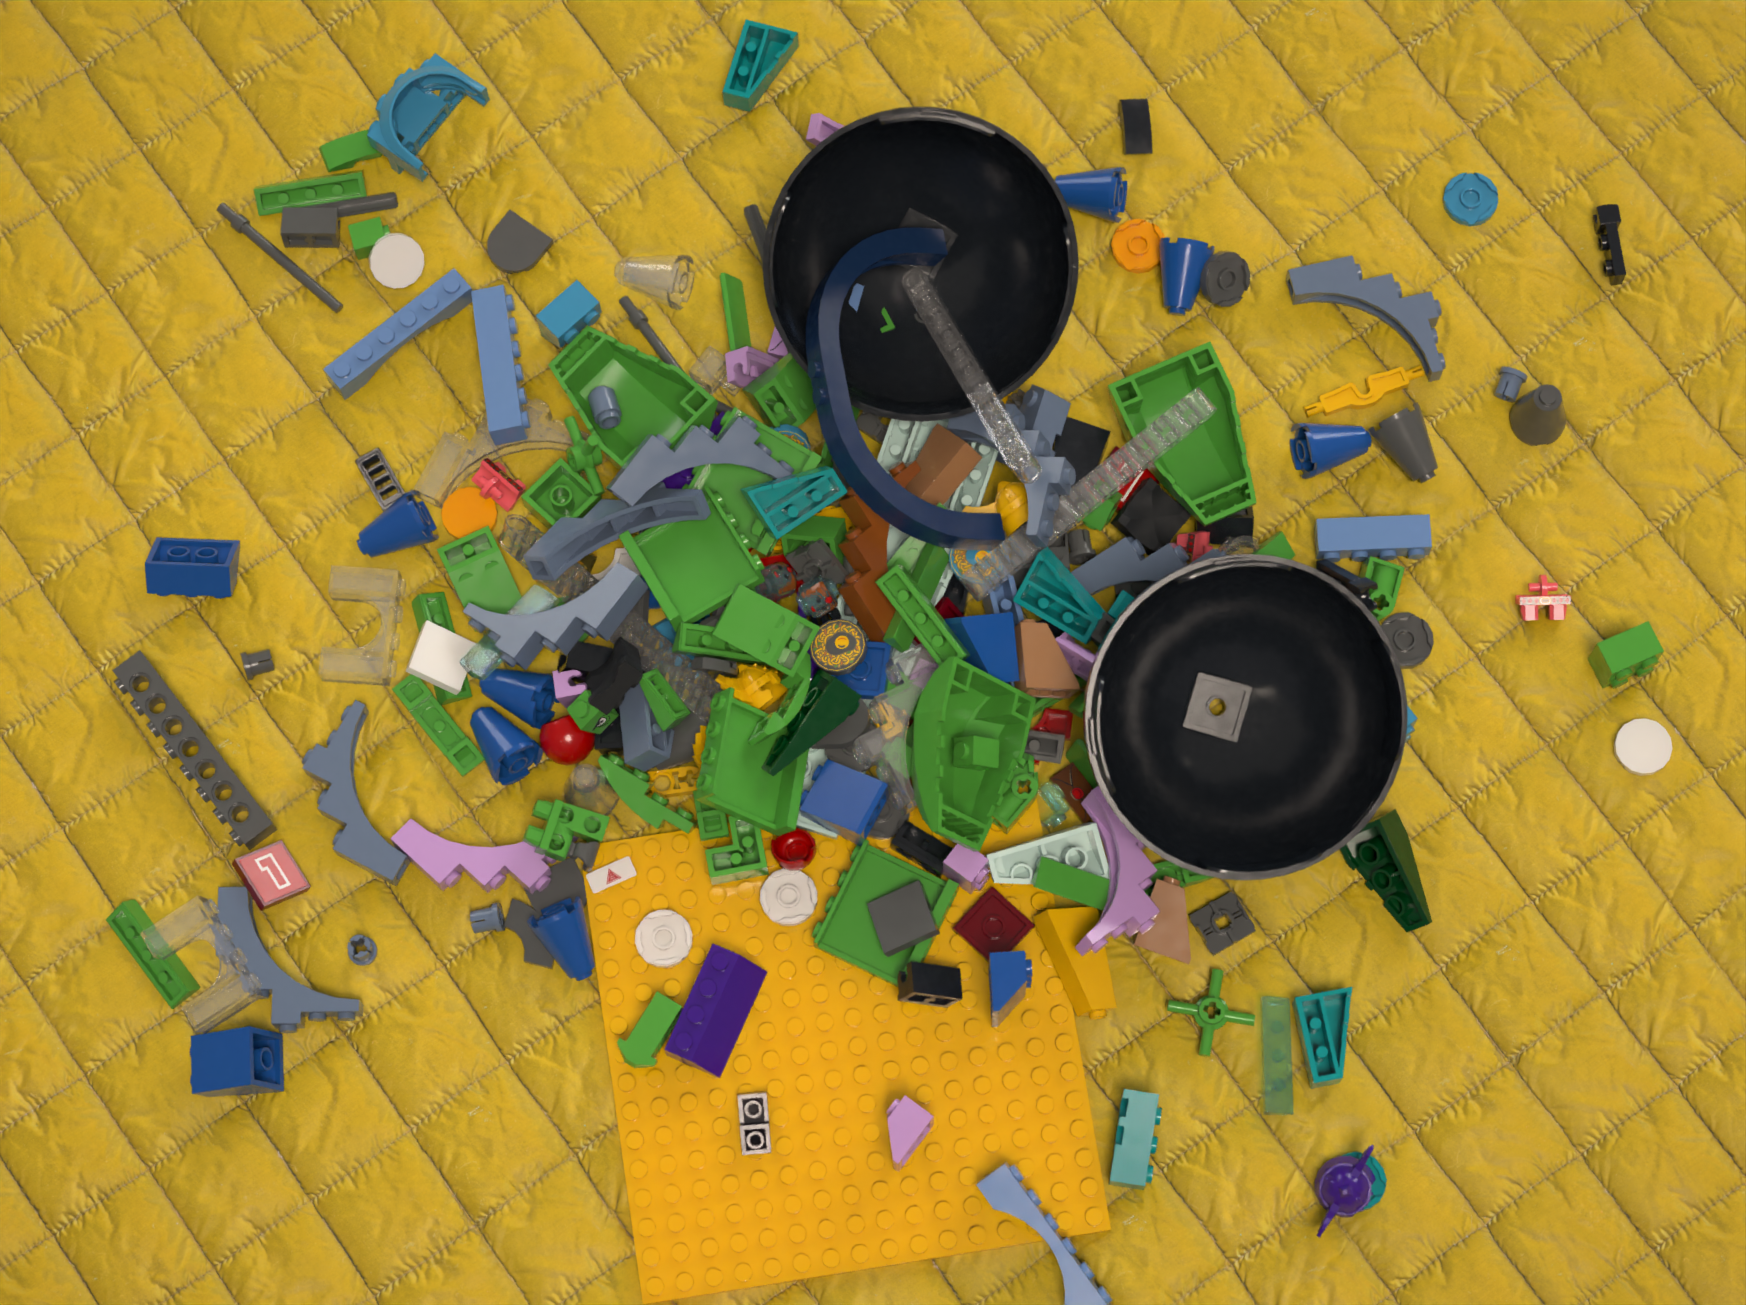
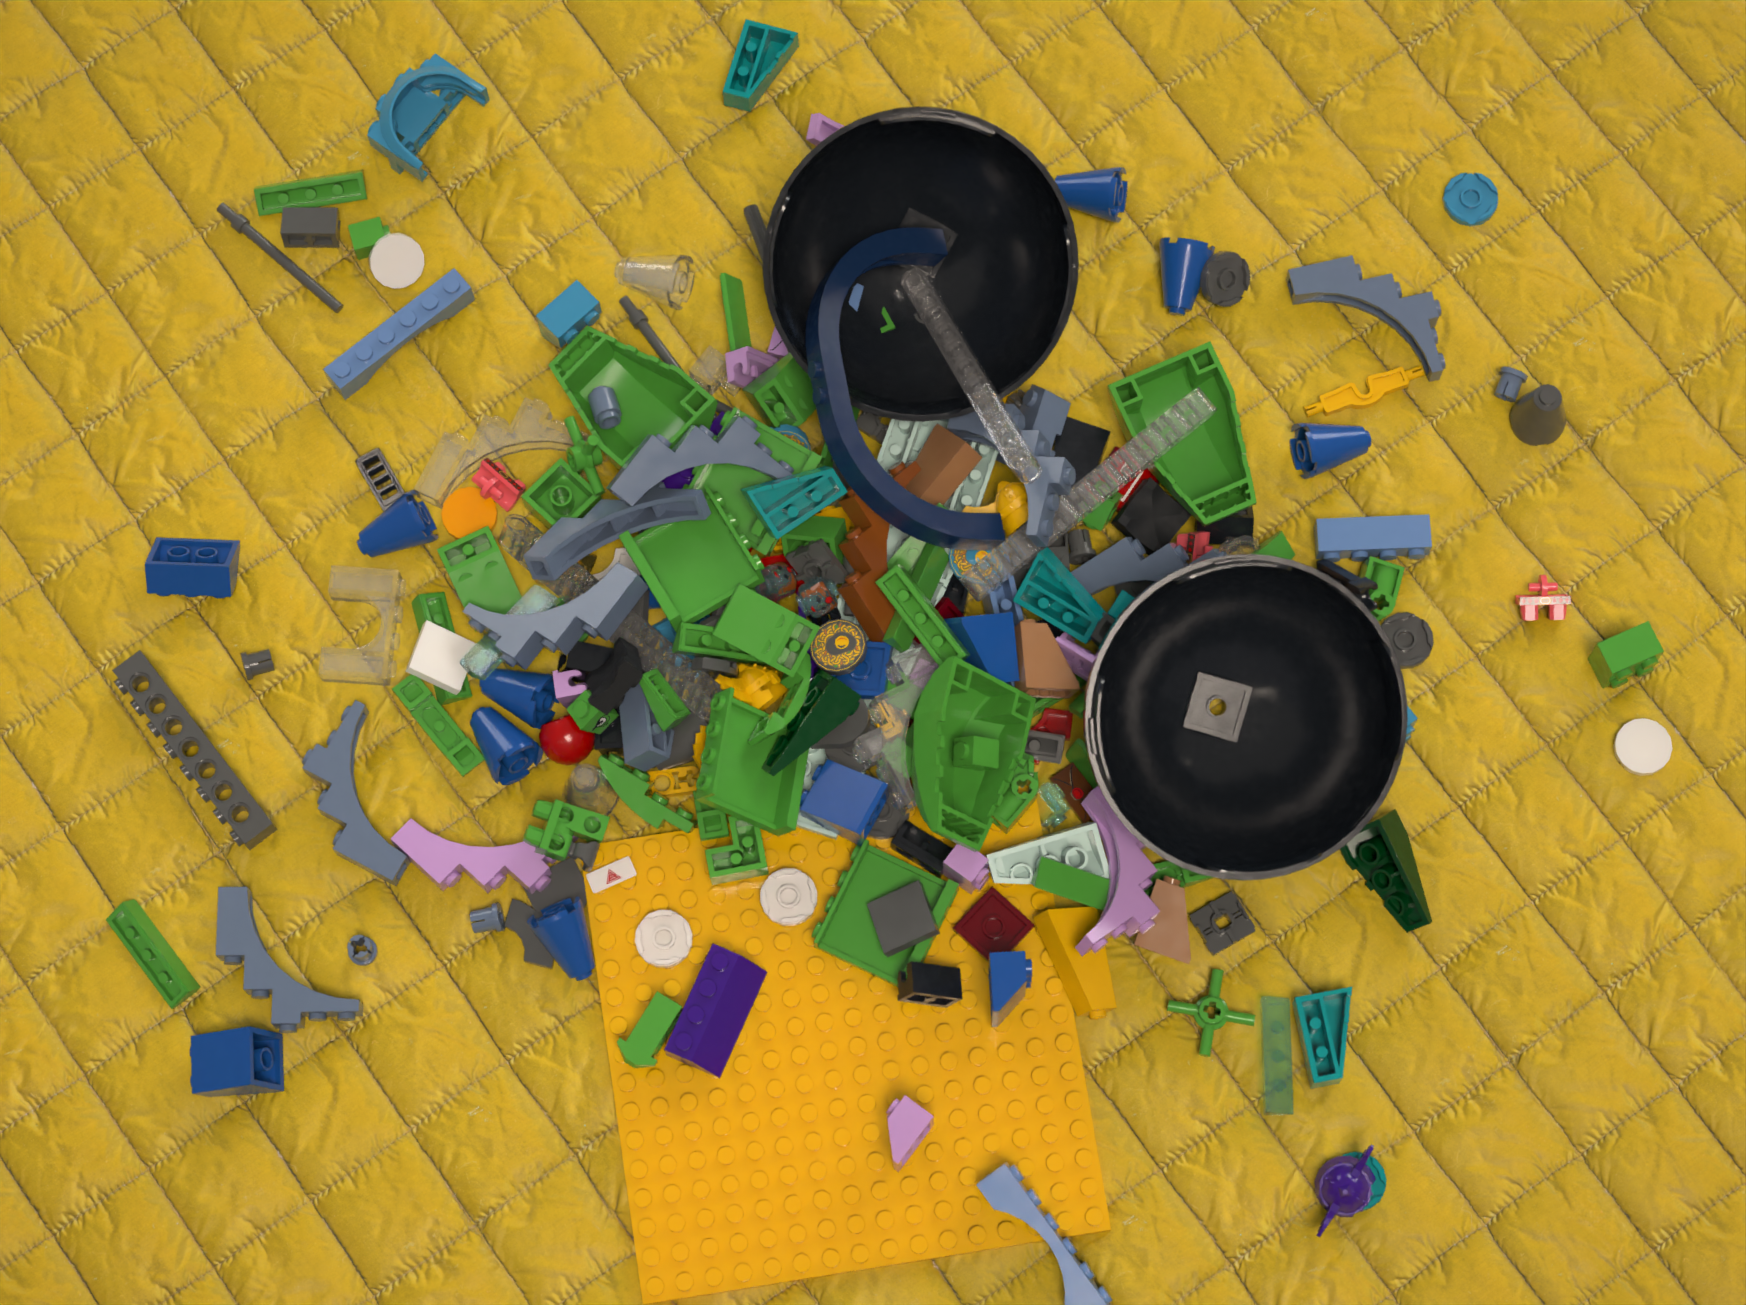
clear arch [140,896,263,1034] -> none
tile [232,840,311,911] -> none
dark grey axle [304,192,398,217] -> none
bright green slope [319,130,382,172] -> none
medium blue brick [471,285,531,446] -> none
dark grey tile [487,210,554,274] -> none
slope [737,1091,772,1155] -> none
red hair [771,828,817,871] -> none
teal wedge [1109,1089,1162,1190] -> none
light orange tile [1111,219,1165,274] -> none
black slope [1120,99,1153,154] -> none
dark grey cone [1368,402,1438,484] -> none
black plate [1593,204,1626,286] -> none

